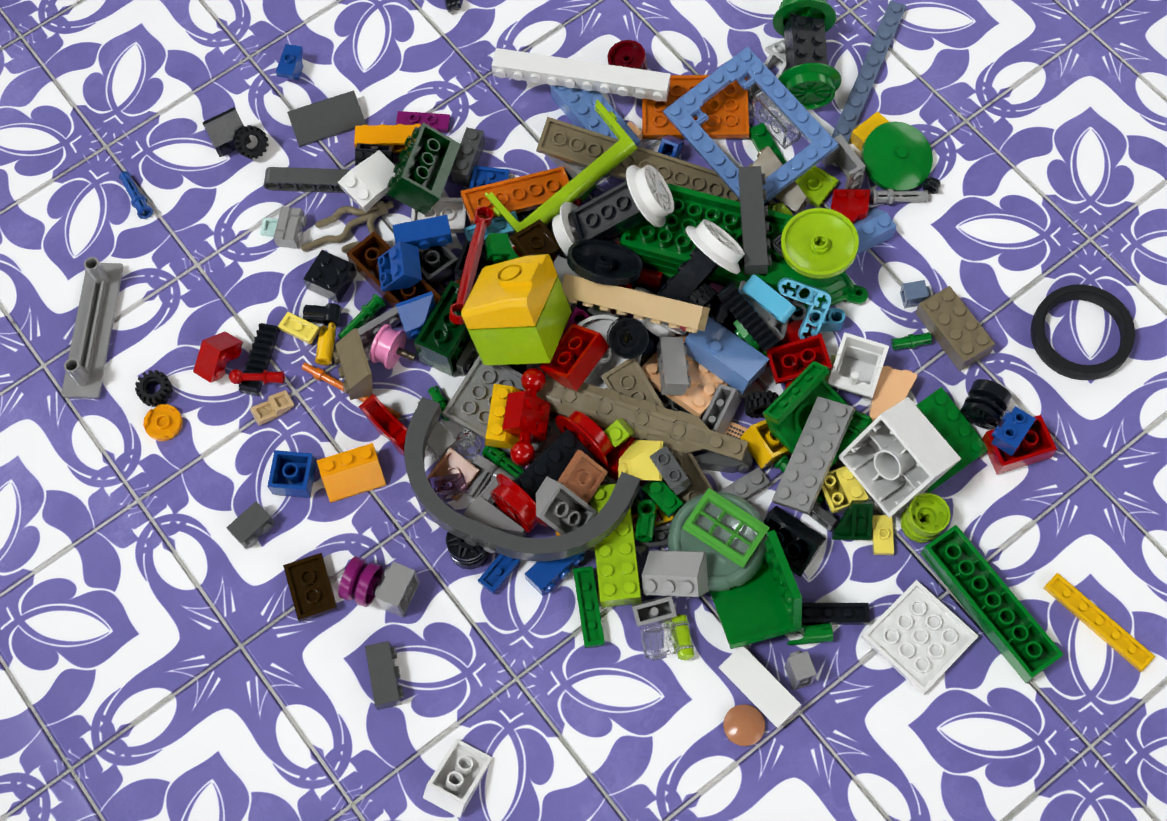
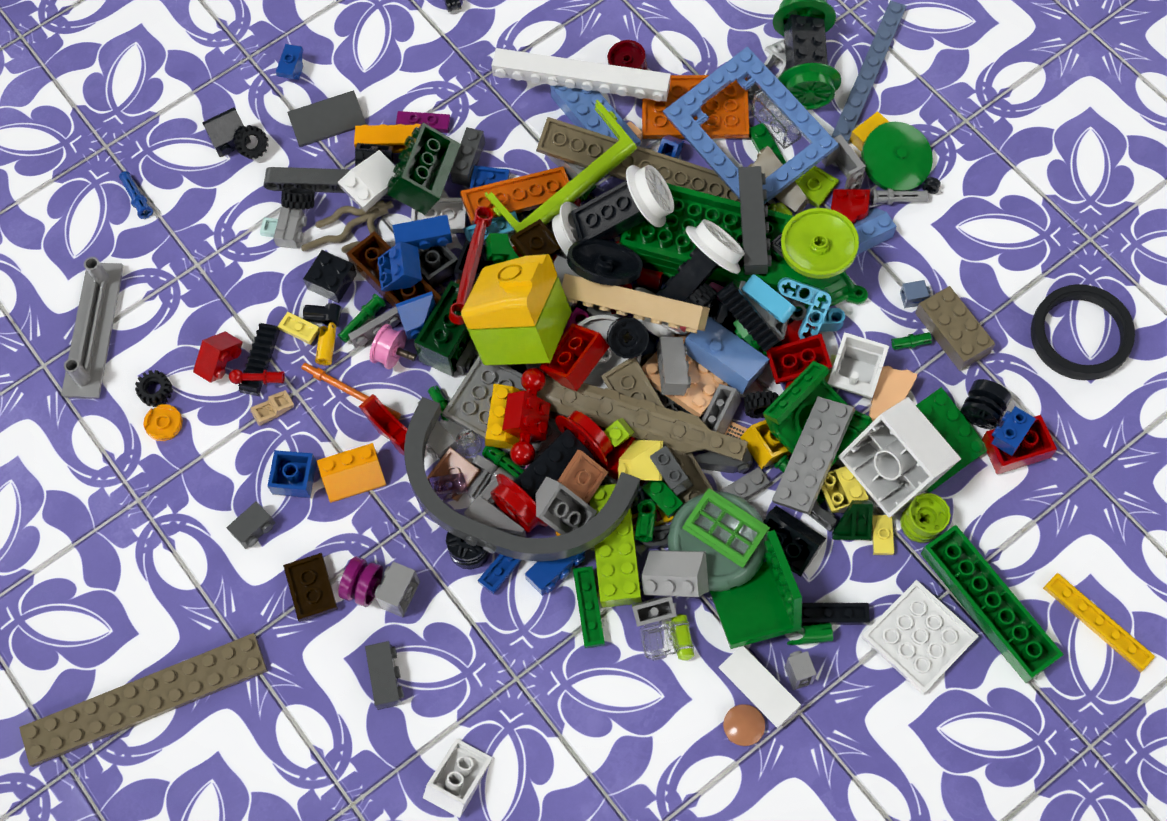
dark tan slope [333,328,372,400] -> none
none -> dark tan plate [19,633,268,767]
none -> black tyre [281,188,315,210]

